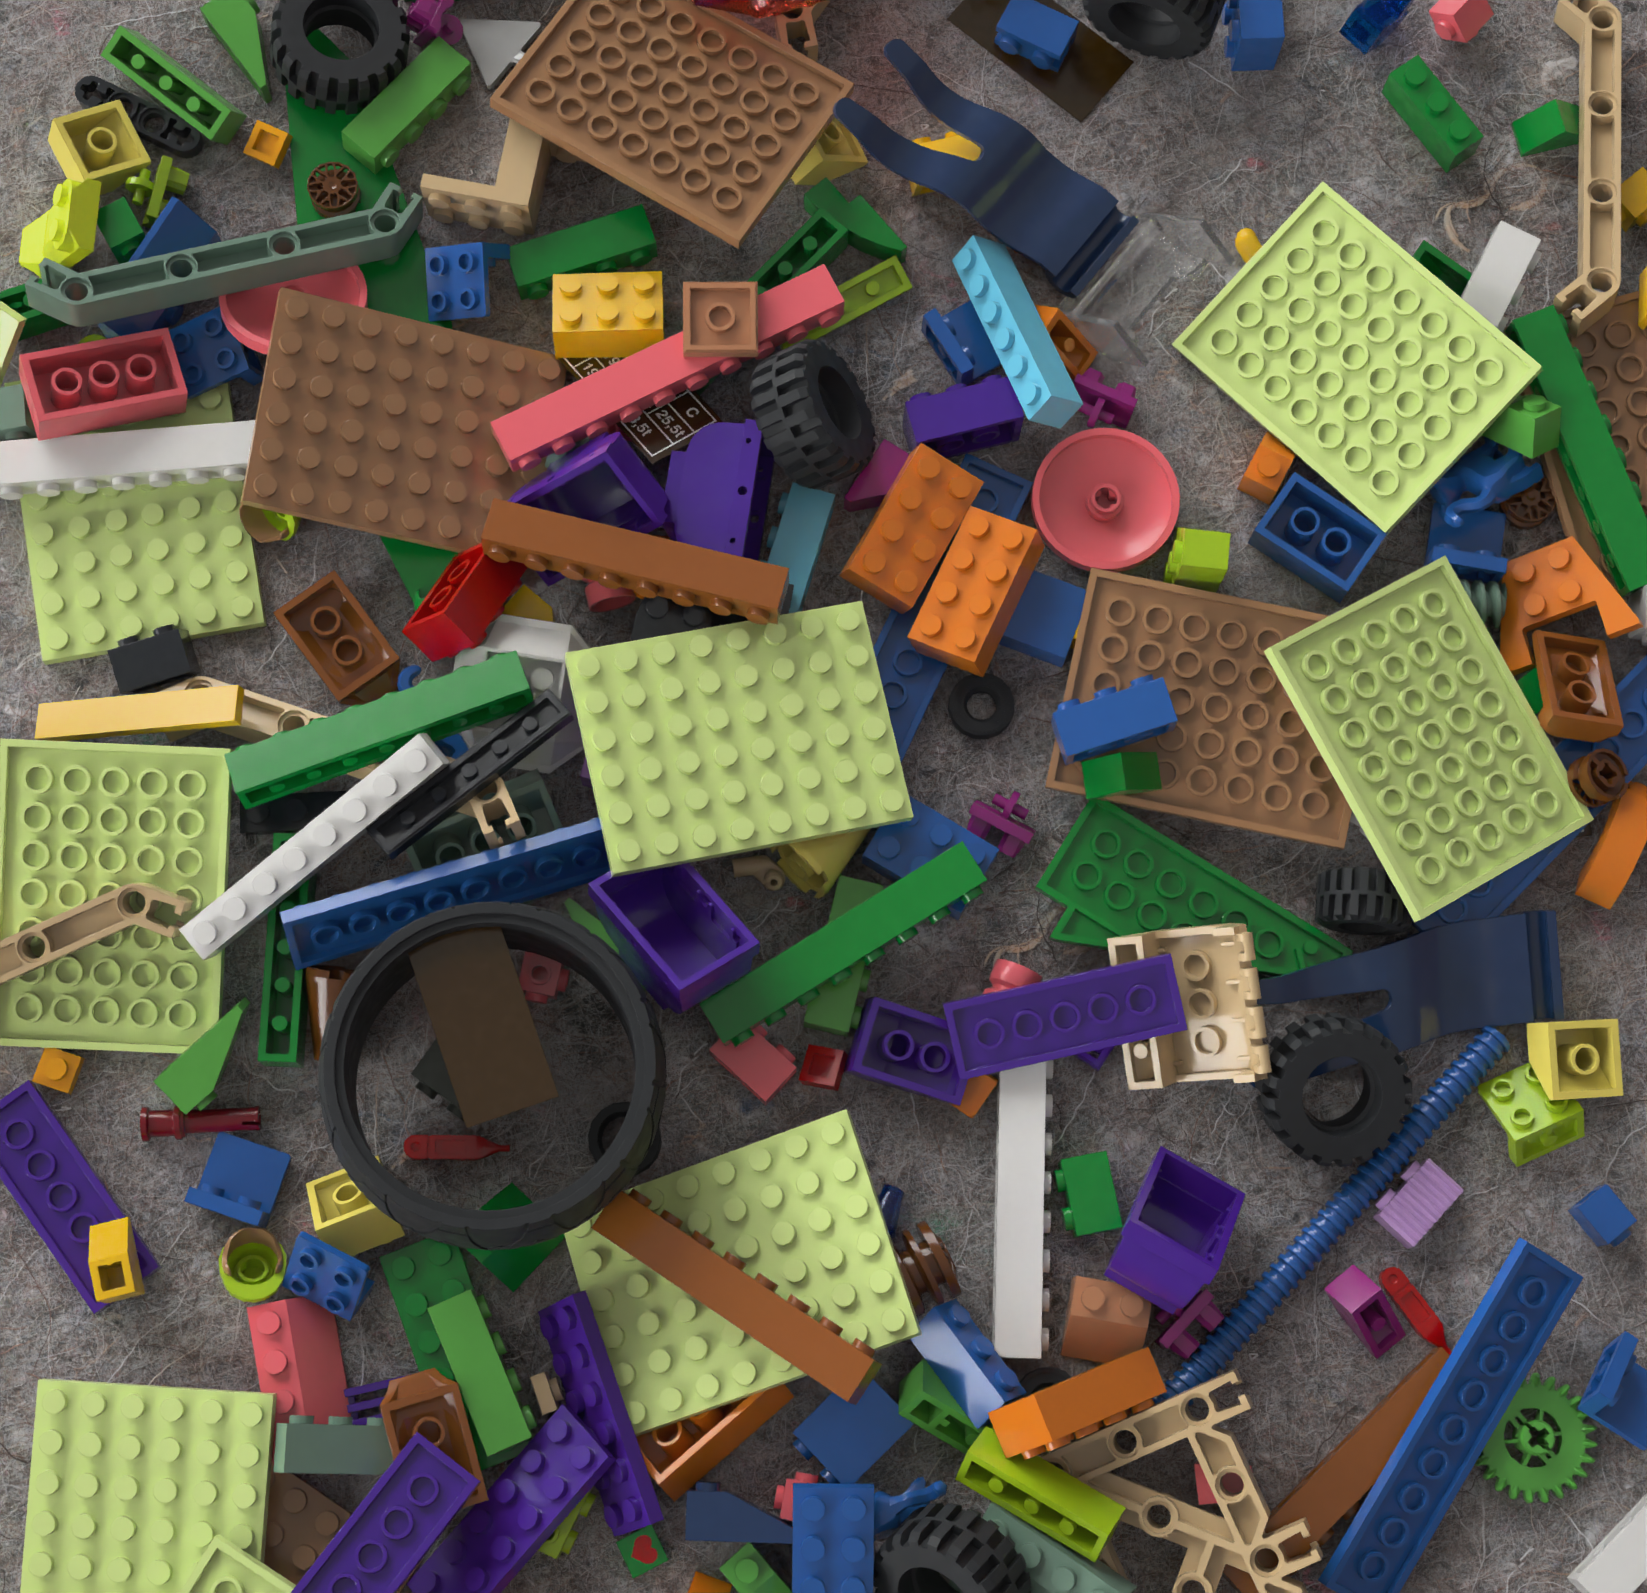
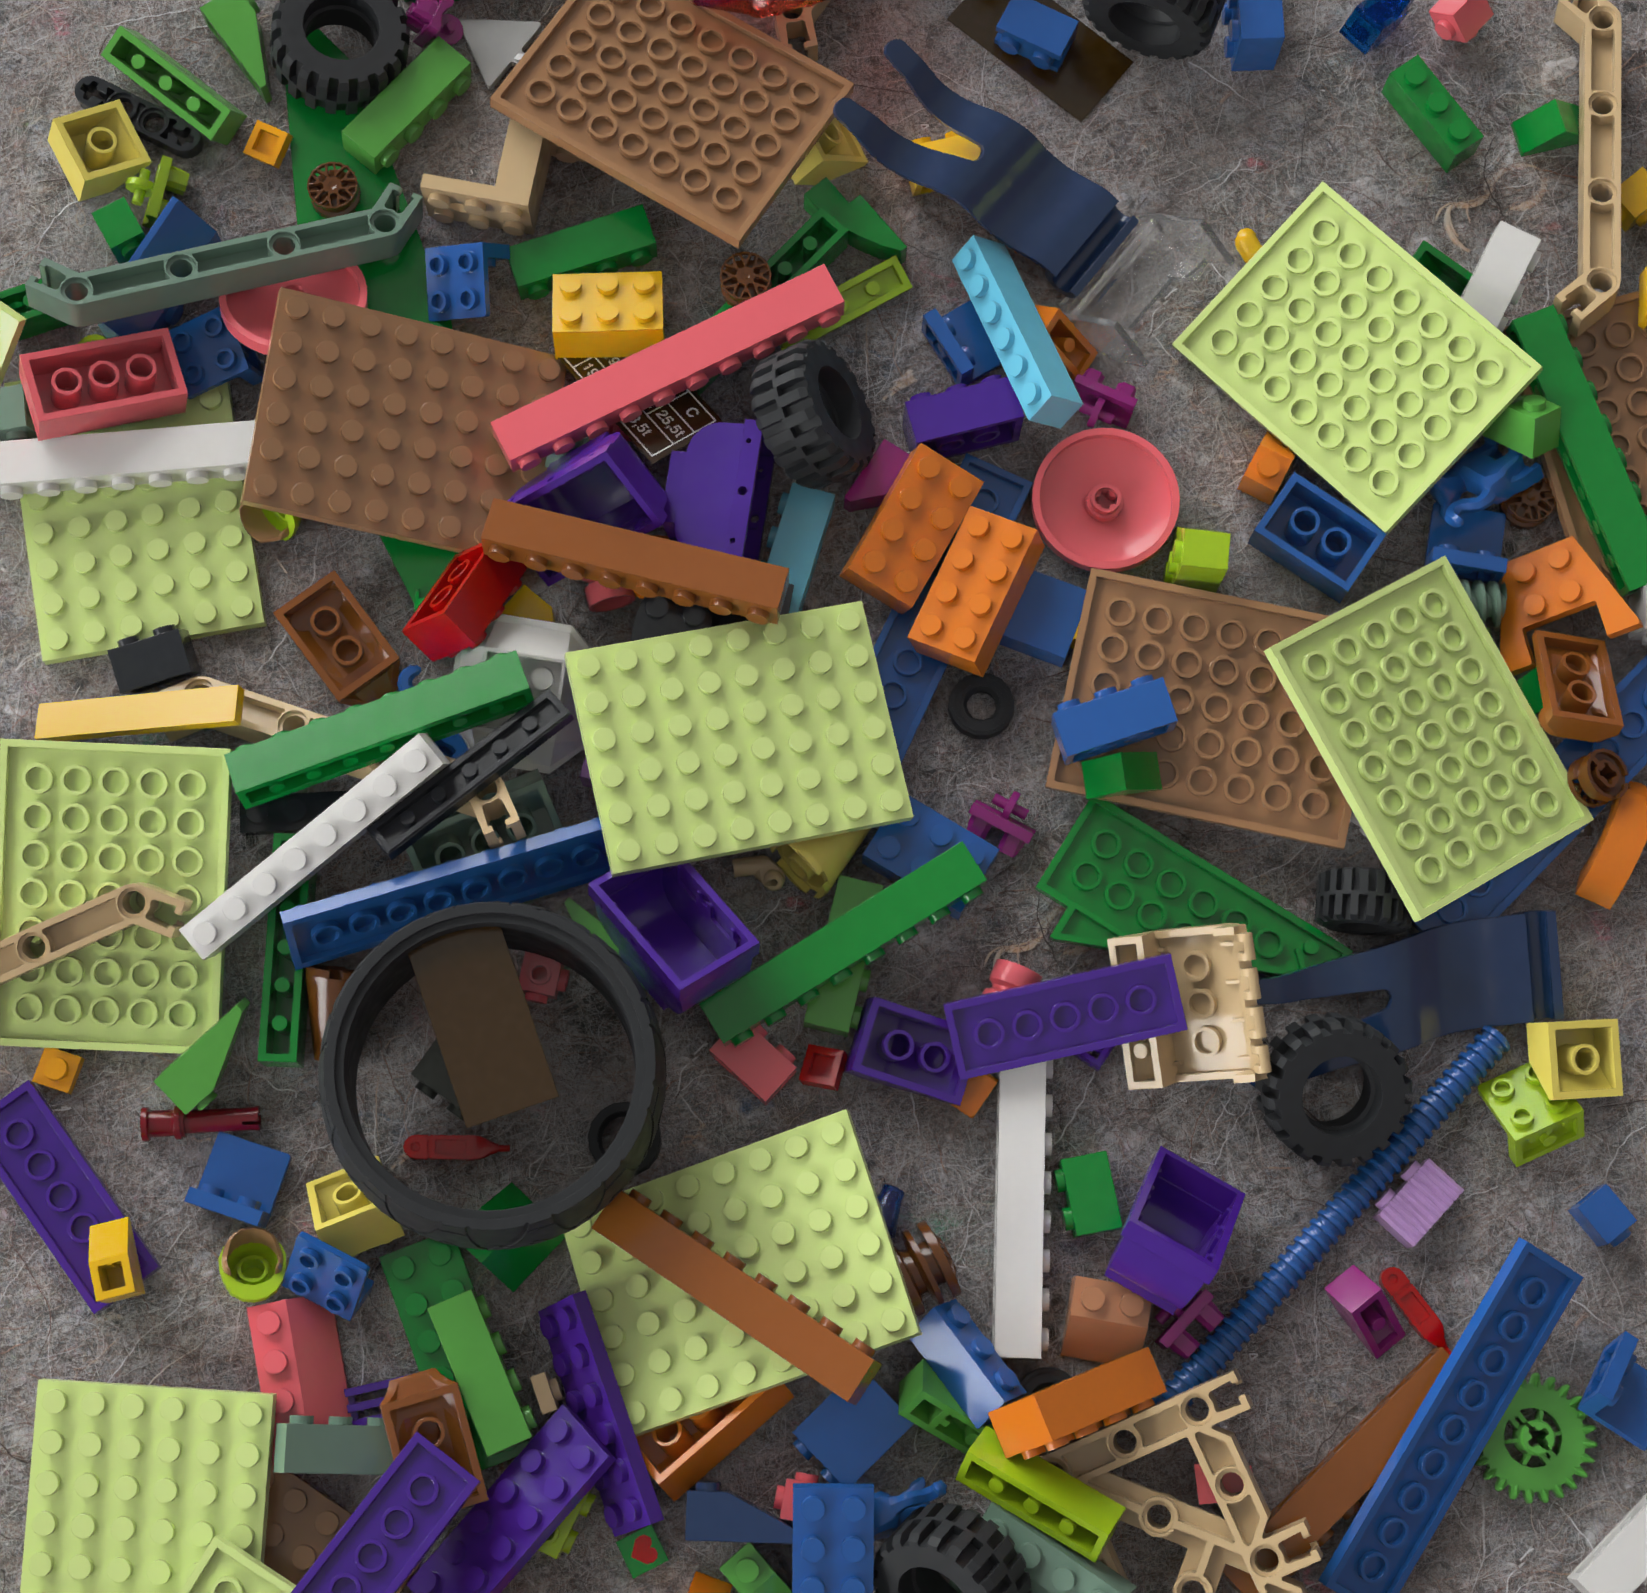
neon yellow slope [19,178,102,278] -> none
nougat tile [683,282,758,357] -> none
none -> reddish brown wheel [720,251,772,307]

